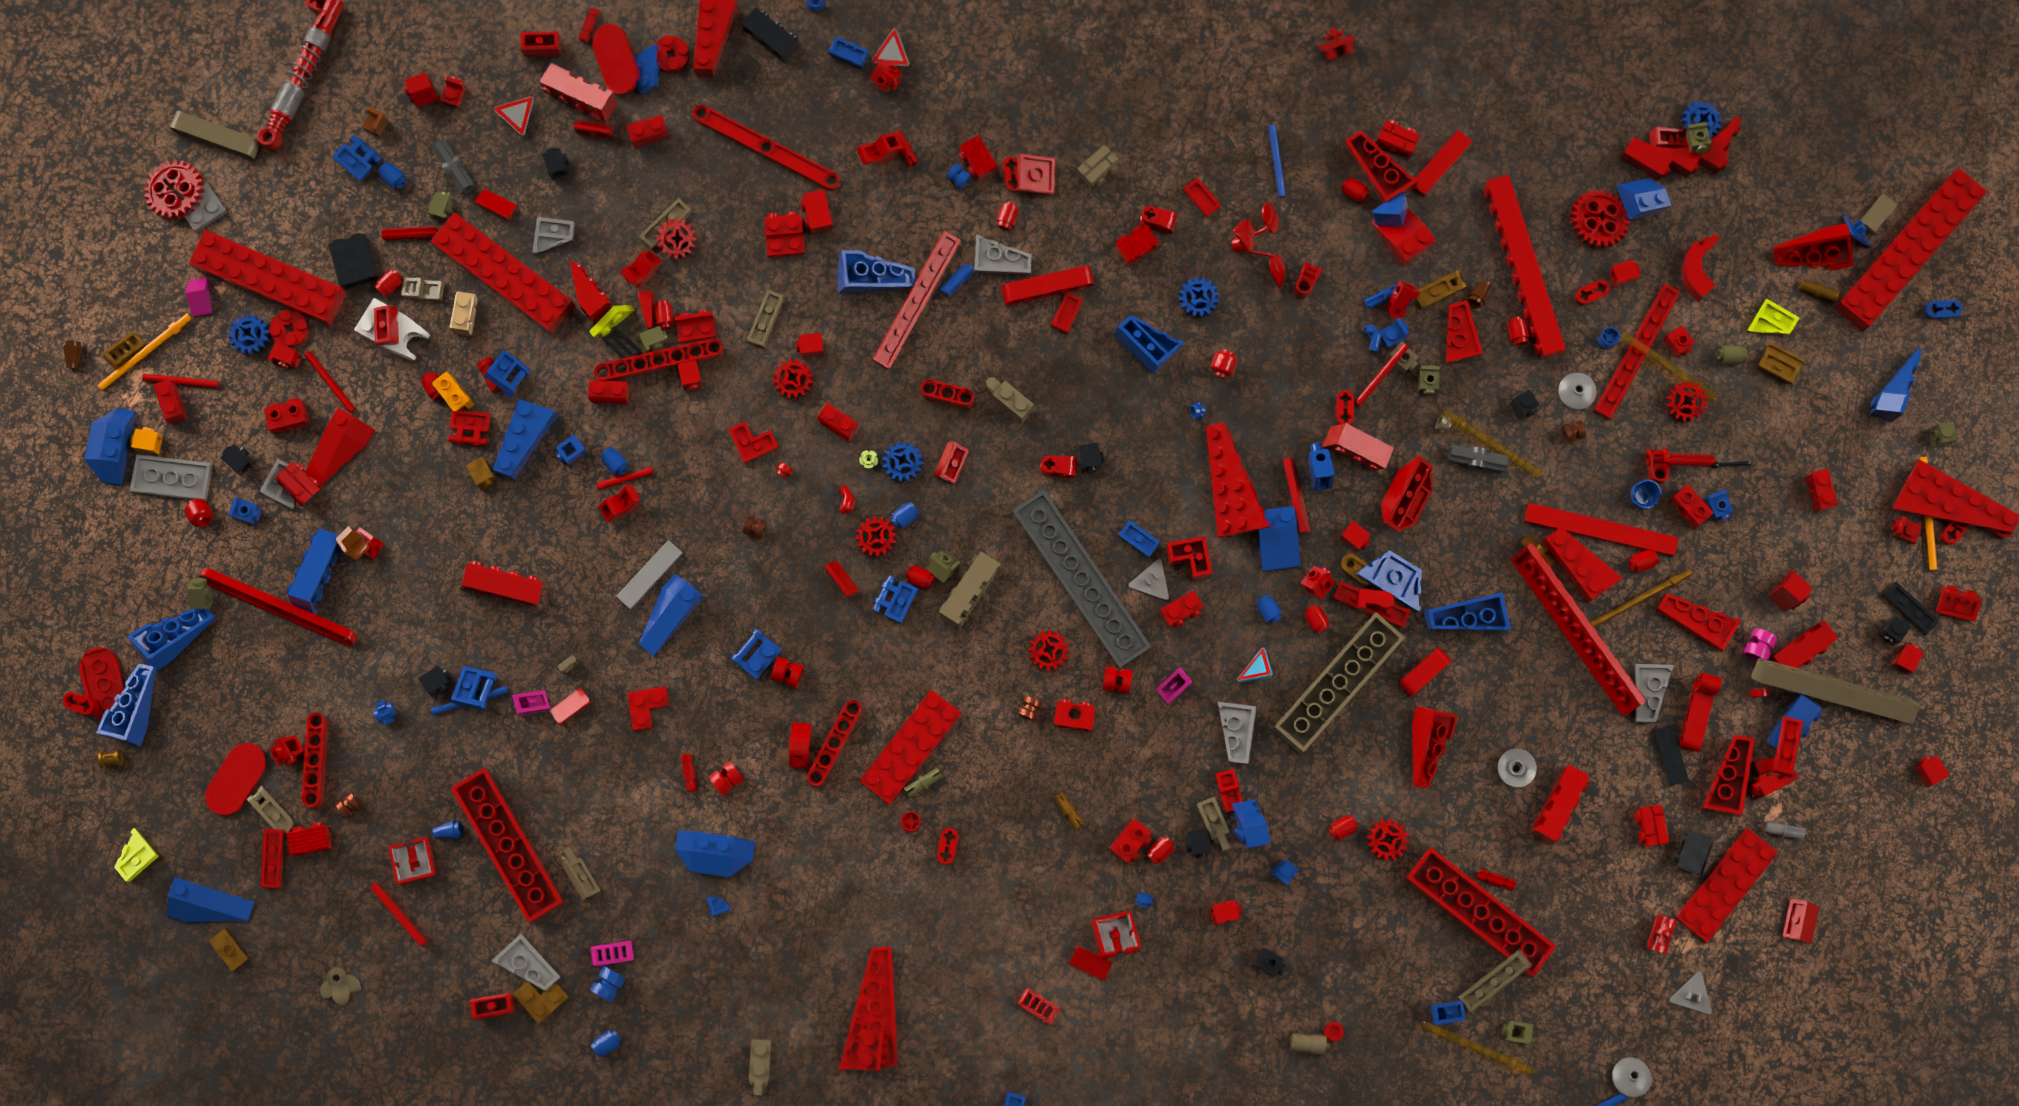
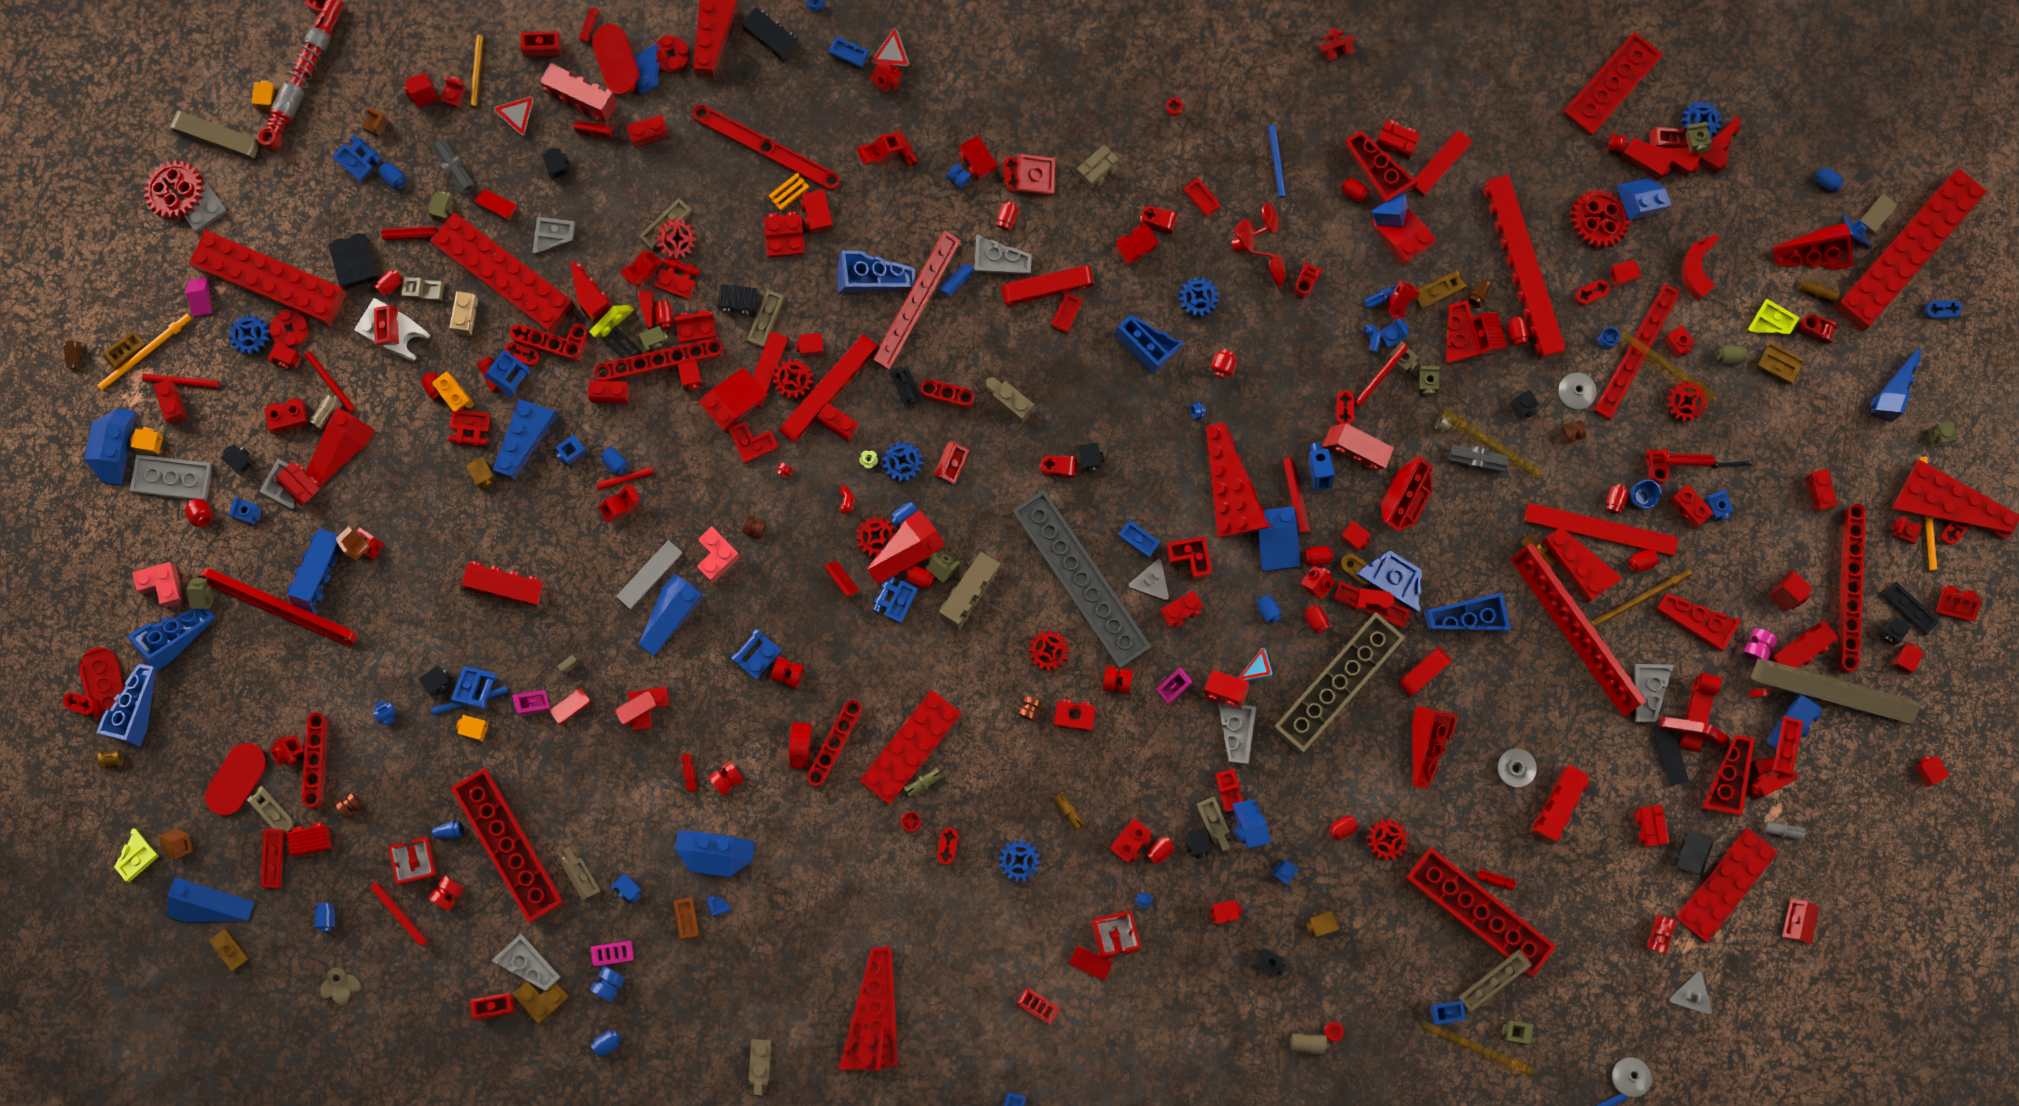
none -> coral brick [132,562,185,608]
none -> dark orange panel [159,828,193,859]
none -> light orange brick [252,80,277,111]
none -> dark tan piece [309,394,342,431]
none -> blue brick [315,903,335,932]
none -> red wheel [428,875,465,912]
none -> light orange brick [456,715,489,742]
none -> pearl gold bar [470,35,484,108]
none -> red beam [504,342,540,367]
none -> red beam [510,324,589,362]
none -> blue brick [610,873,643,904]
none -> slope [615,690,658,727]
none -> red plate [653,257,701,300]
none -> dark orange plate [673,897,700,940]
none -> coral brick [697,526,740,584]
none -> red slope [698,367,768,433]
none -> black brick [717,283,759,316]
none -> red tile [753,331,789,408]
none -> light orange tile [769,173,810,211]
none -> red beam [779,334,879,443]
none -> red wedge [866,510,945,584]
none -> black hinge [890,366,922,407]
none -> blue gear [998,839,1041,882]
none -> red bush [1166,97,1183,116]
none -> red brick [1204,670,1250,709]
none -> red brick [1305,546,1333,566]
none -> pearl gold brick [1306,911,1339,938]
none -> red brick [1471,312,1508,354]
none -> red plate [1563,31,1663,136]
none -> red brick [1605,484,1629,514]
none -> red wheel [1607,133,1627,154]
none -> red beam [1659,717,1729,747]
none -> red piece [1798,314,1838,344]
none -> blue brick [1815,167,1845,193]
none -> red beam [1837,503,1866,674]

